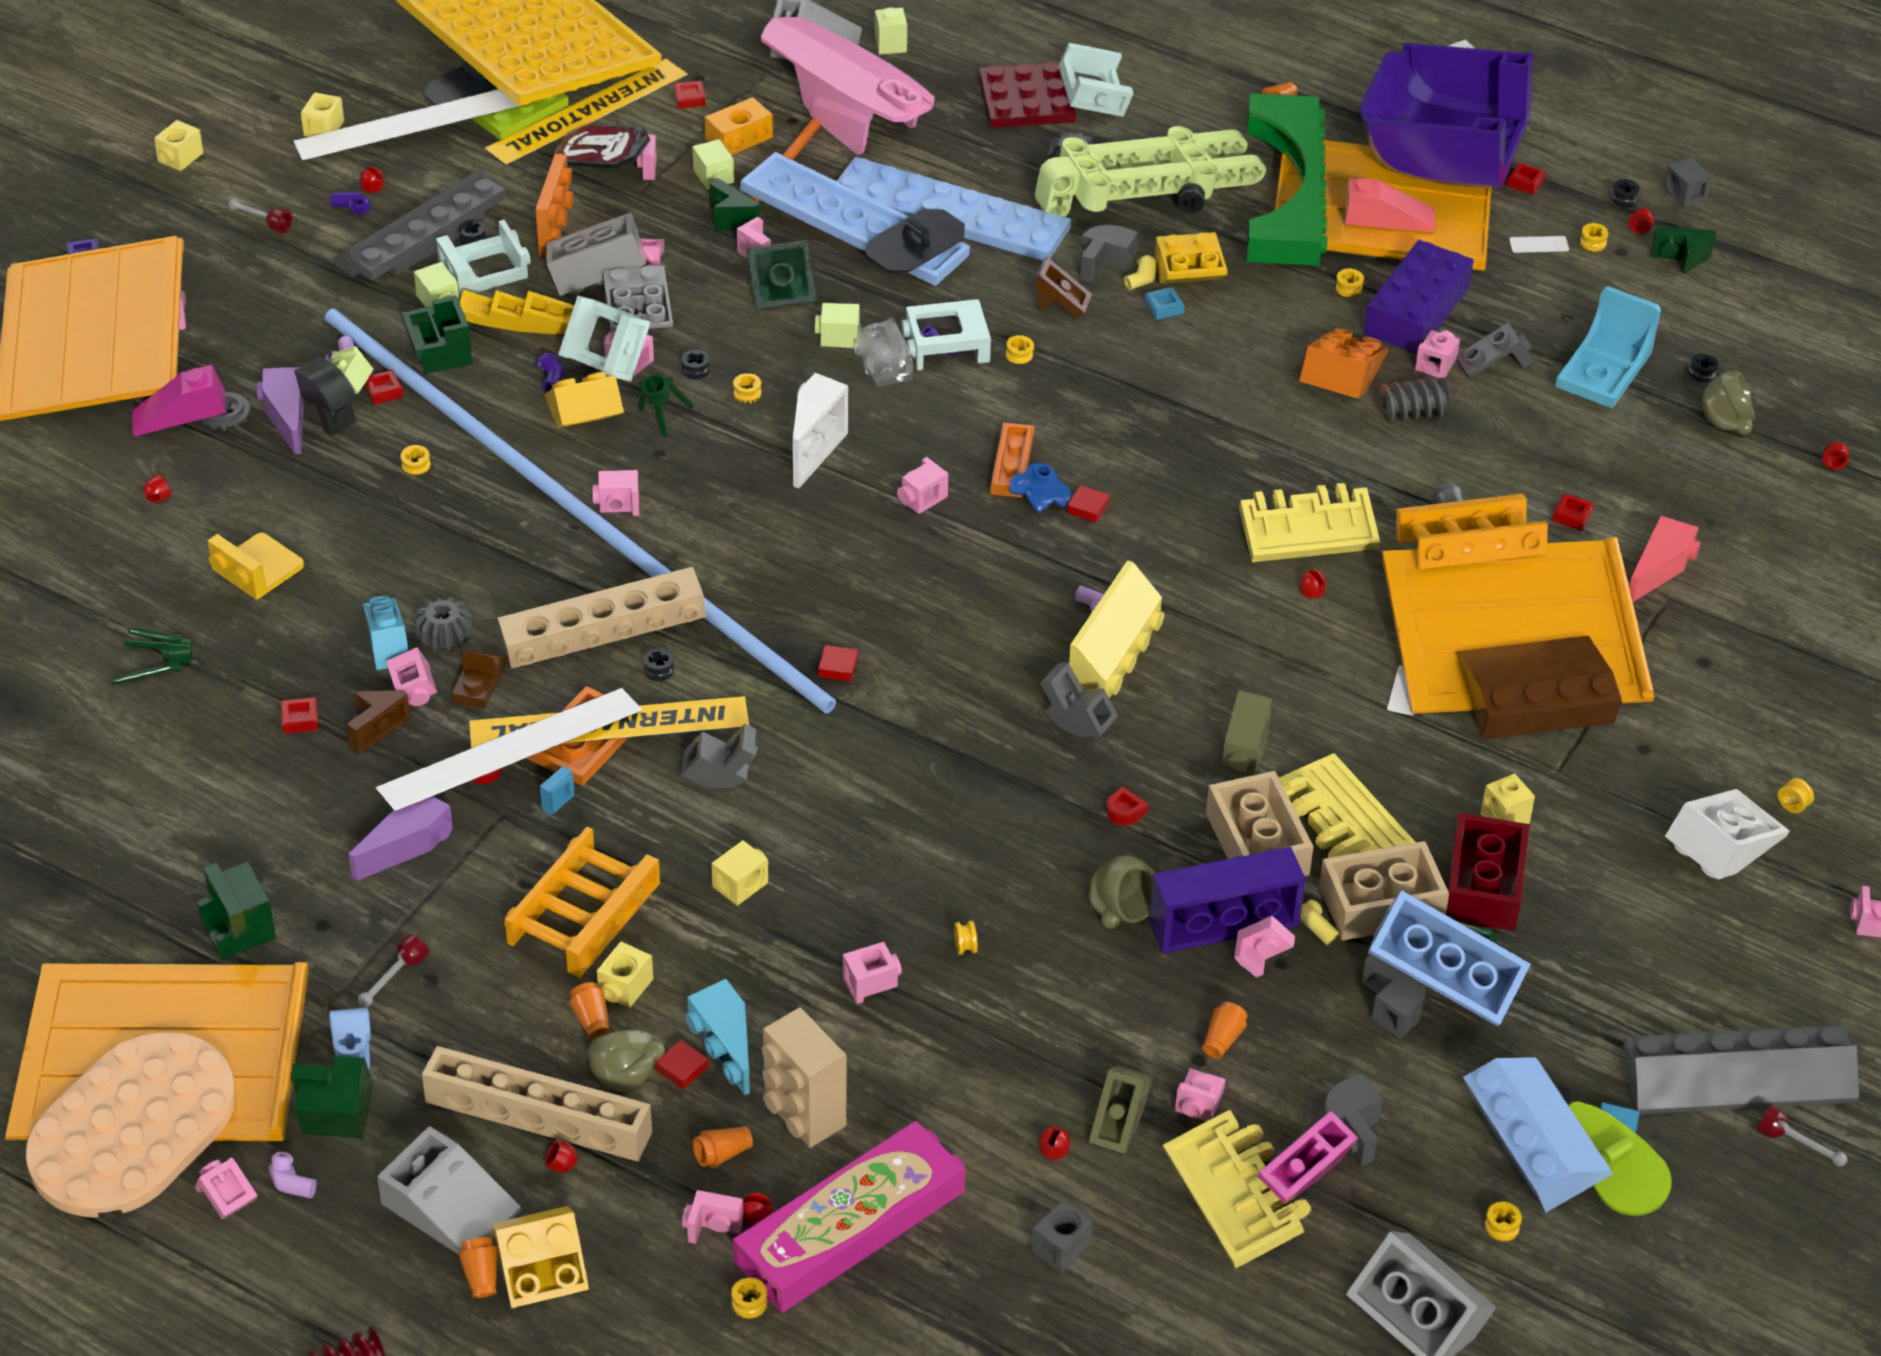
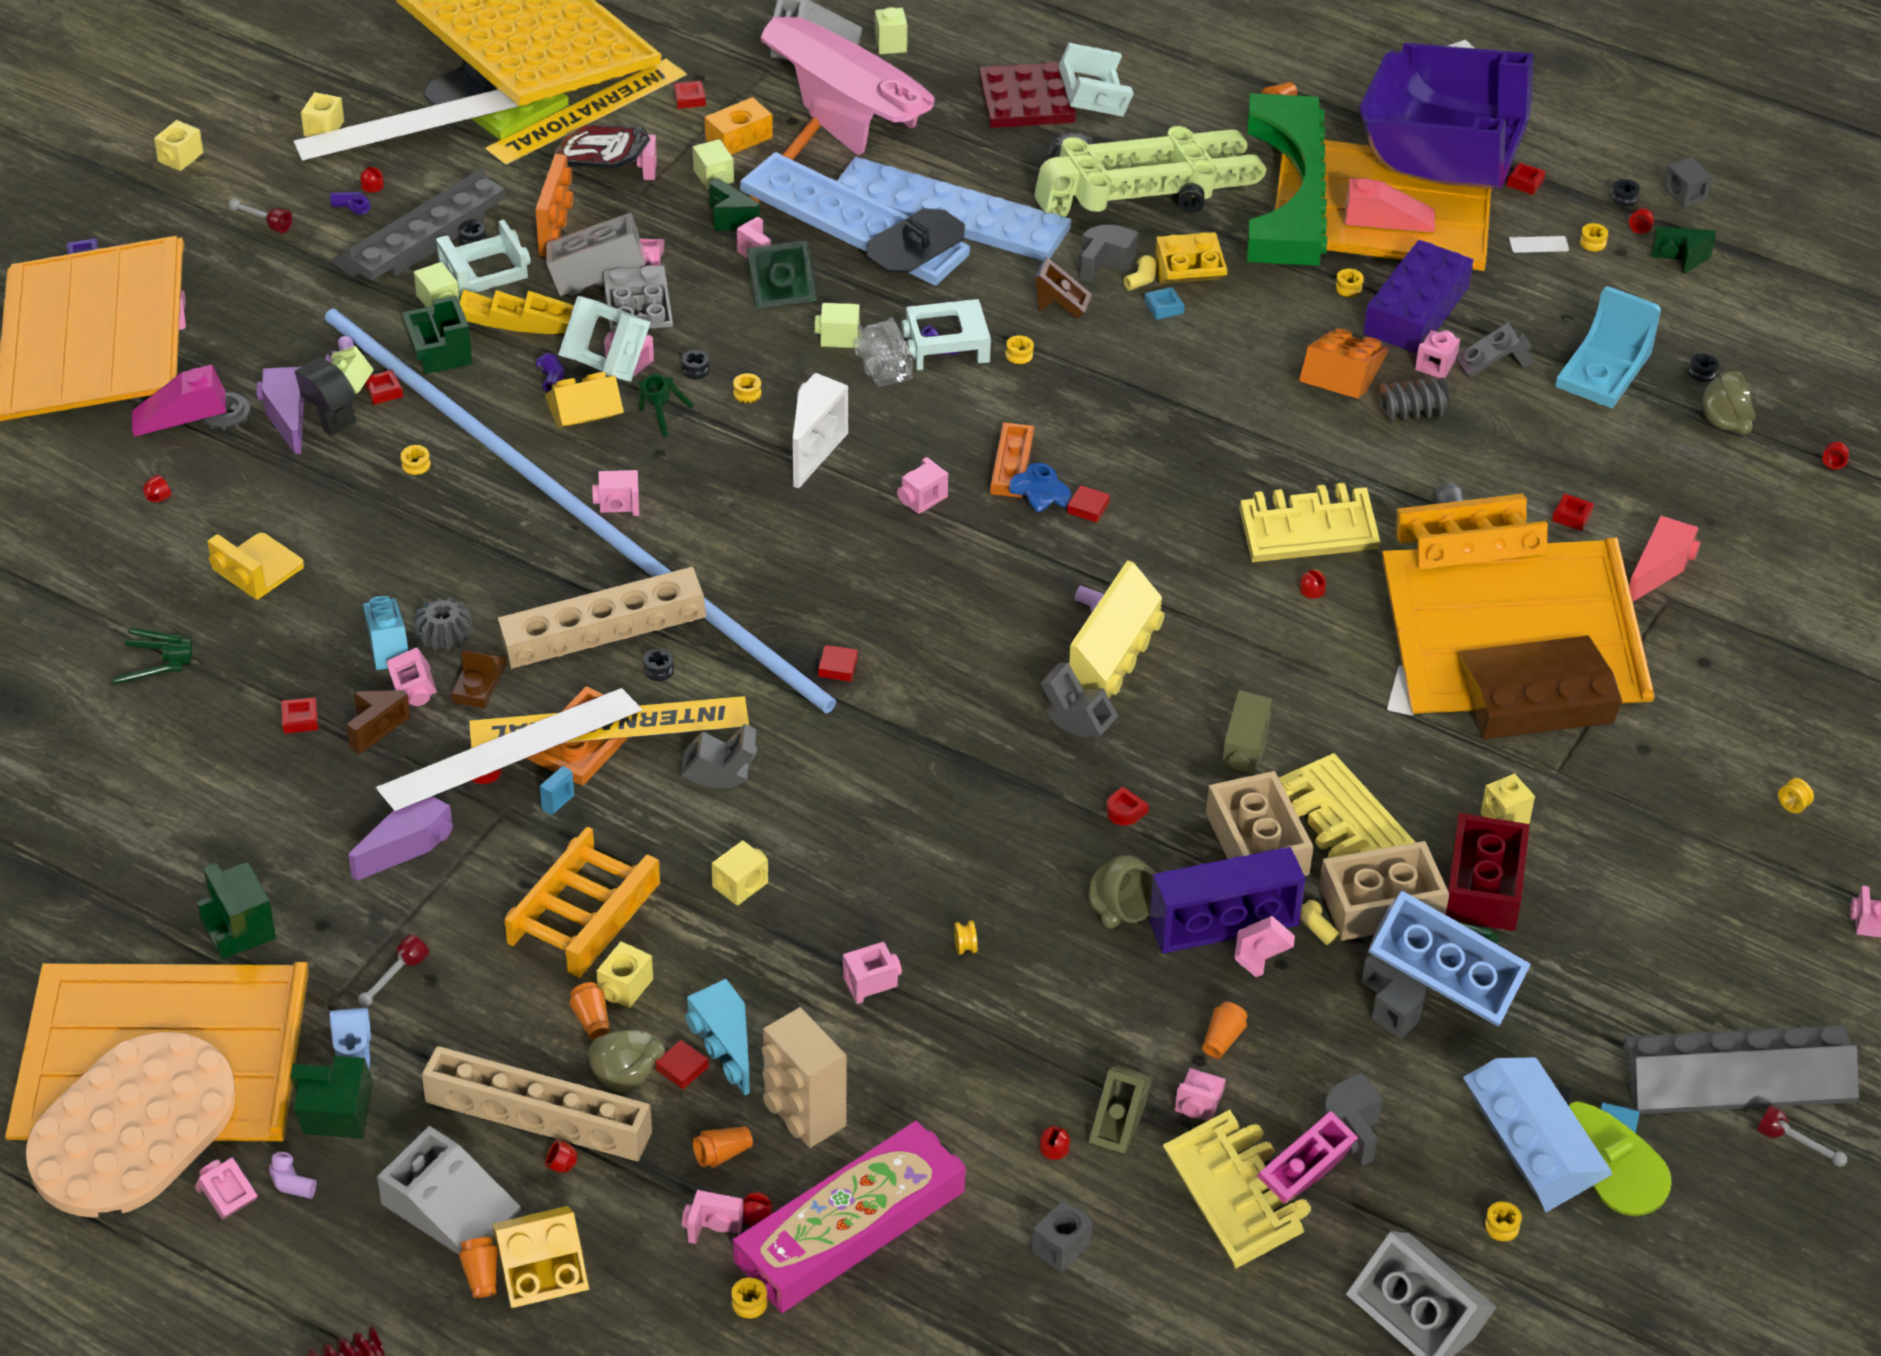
white slope [1665,789,1789,879] -> none

